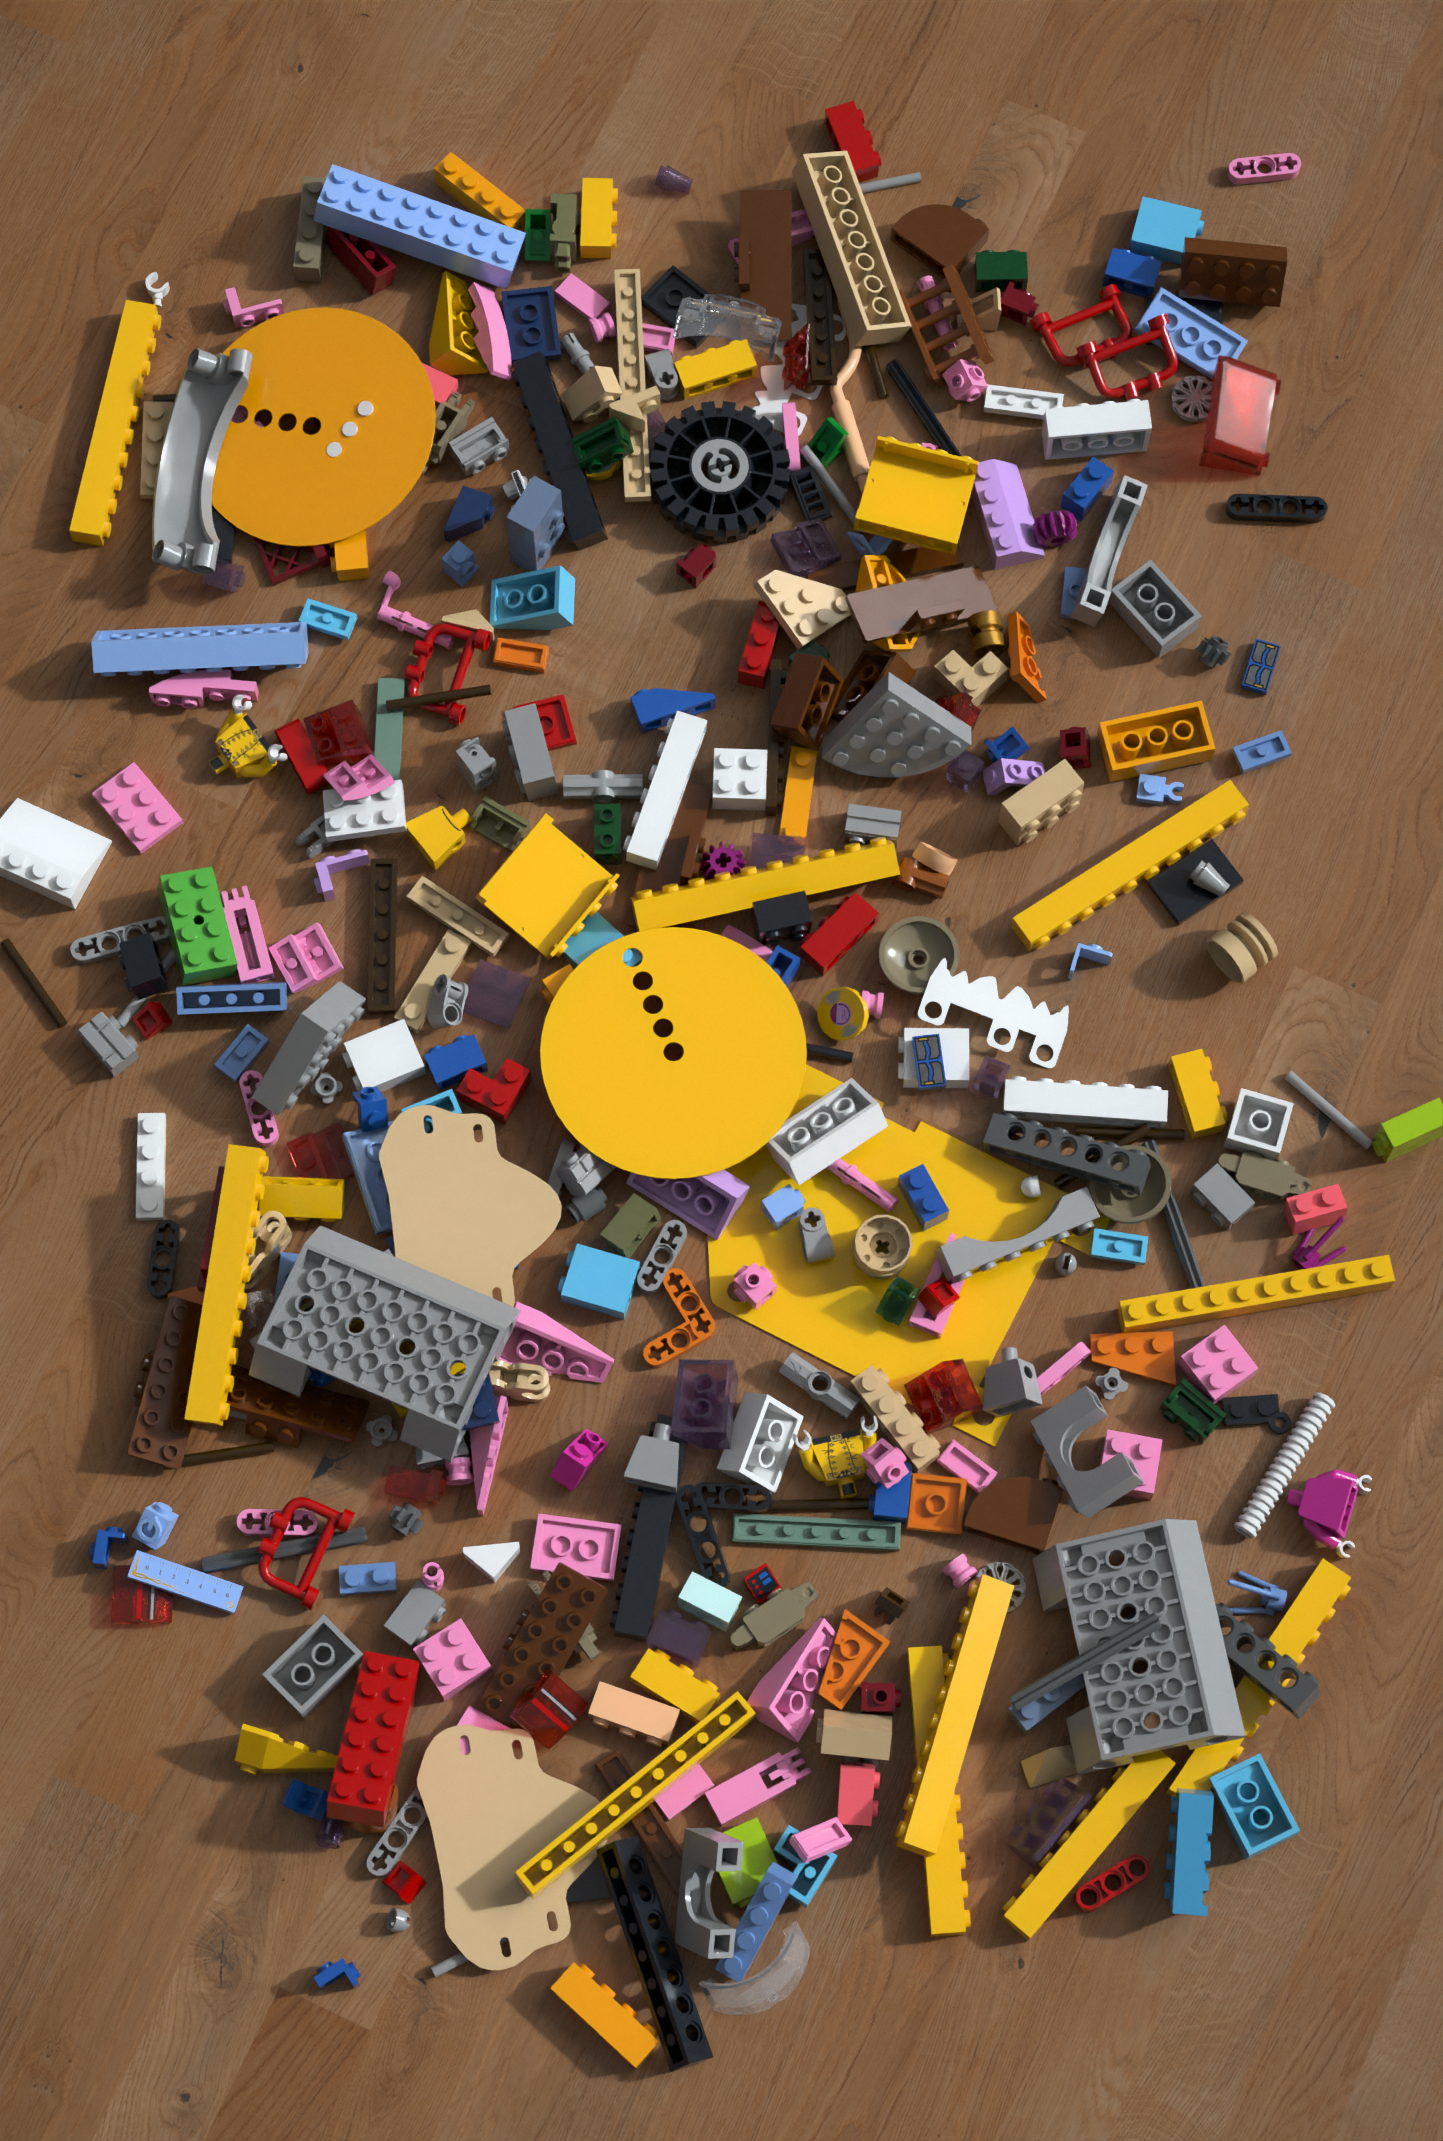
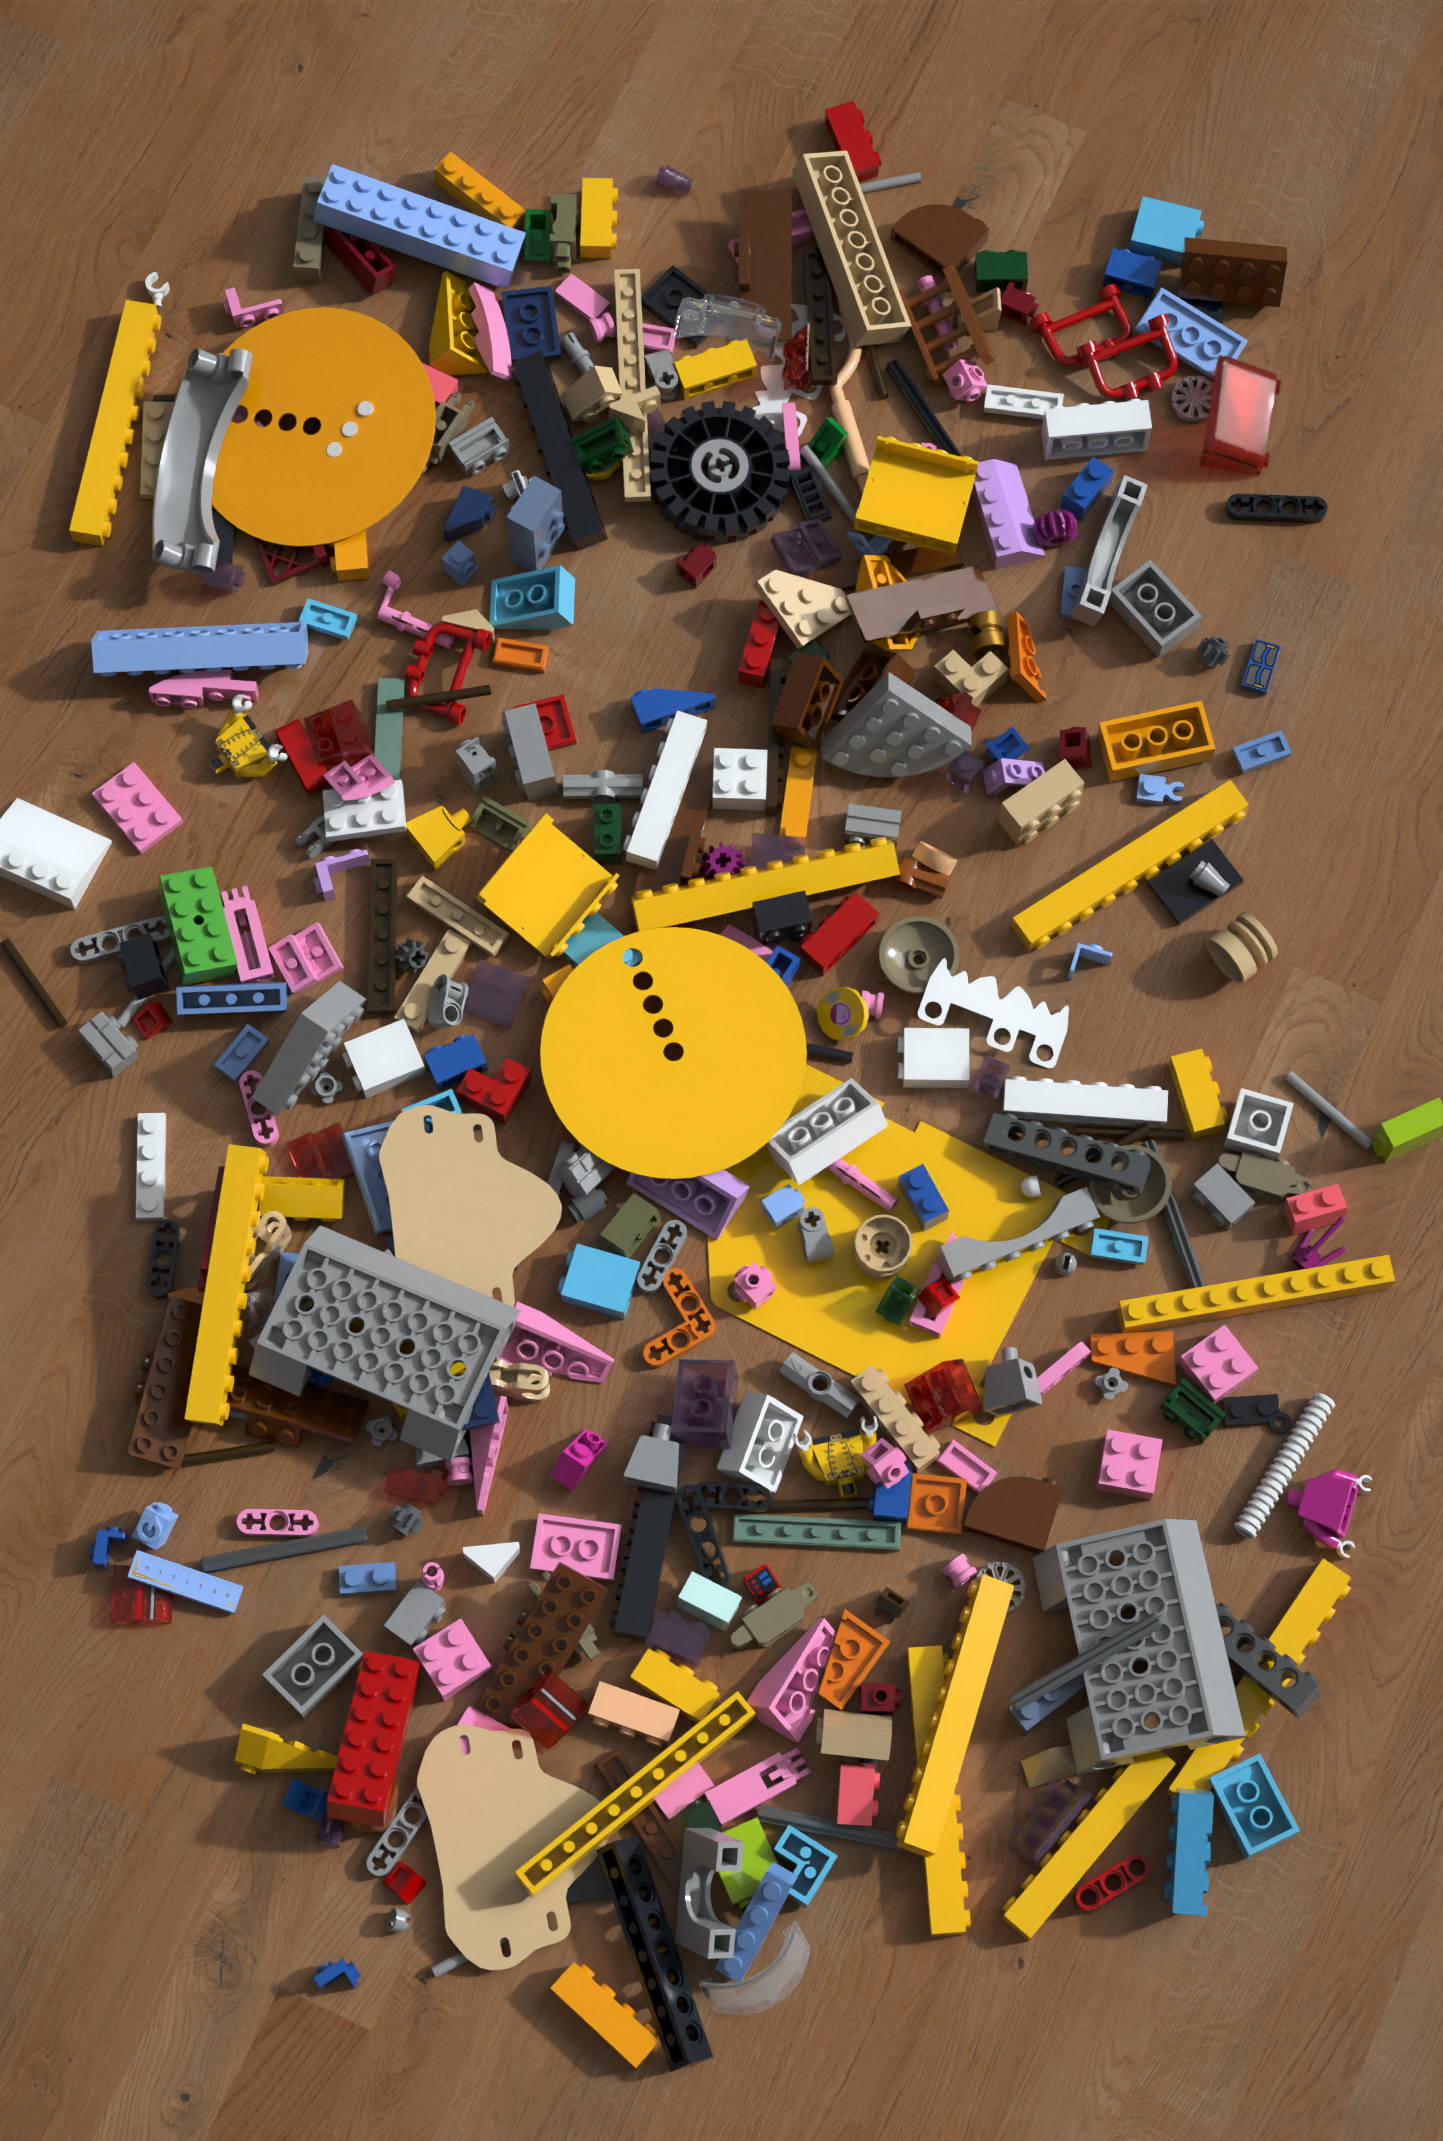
red bar [257,1497,355,1611] -> none
blue bracket [352,1087,388,1133] -> none
bright pink tile [789,1817,852,1864] -> none
tile [912,1034,946,1091] -> none
light grey arch [1031,1385,1144,1518] -> none
bright pink beam [1227,153,1301,185] -> none
medium blue plant [1227,1571,1287,1616] -> none
none -> dark grey gear [394,938,429,973]
none -> clear green brick [683,1799,723,1833]
none -> dark grey axle [755,1804,916,1854]

